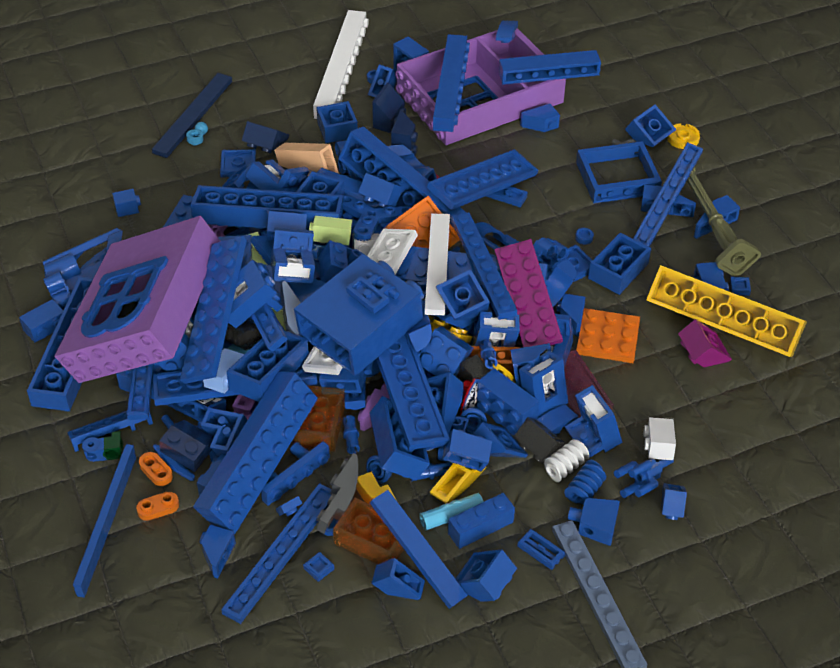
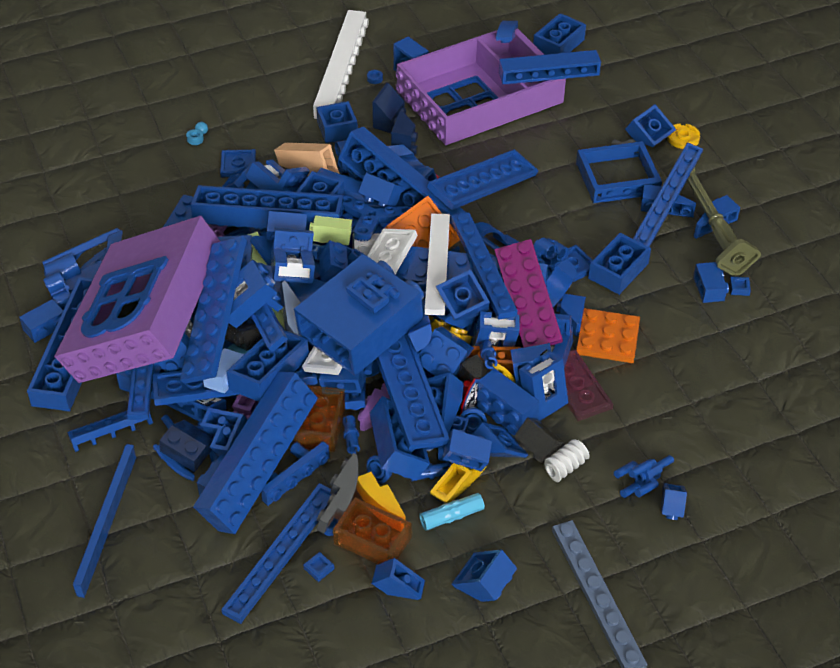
leg [82,431,123,462] -> none
blue brick [112,189,141,217] -> none
orange plate [136,492,179,521] -> none
orange plate [139,452,173,486] -> none
dark blue tile [152,73,232,158] -> none
blue slope [200,525,236,578] -> none
dark blue slope [242,121,289,153] -> none
blue plate [276,496,302,517] -> none
blue slope [368,64,397,98] -> none
blue tile [370,490,468,609] -> none
blue brick [433,34,470,132] -> none
blue brick [448,492,515,549] -> none
blue plate [486,186,528,208] -> none
blue tile [517,529,565,570] -> none
blue slope [520,104,560,132] -> none
blue slope [533,404,579,437] -> none
blue piece [564,459,607,505] -> none
blue brick [565,385,623,458] -> none
blue torso [568,498,620,546] -> none
blue tile [575,228,594,245] -> none
white piece [643,417,676,460] -> none
yellow brick [646,265,807,357] -> none
magenta slope [678,319,732,367] -> none
none -> blue brick [533,13,586,55]

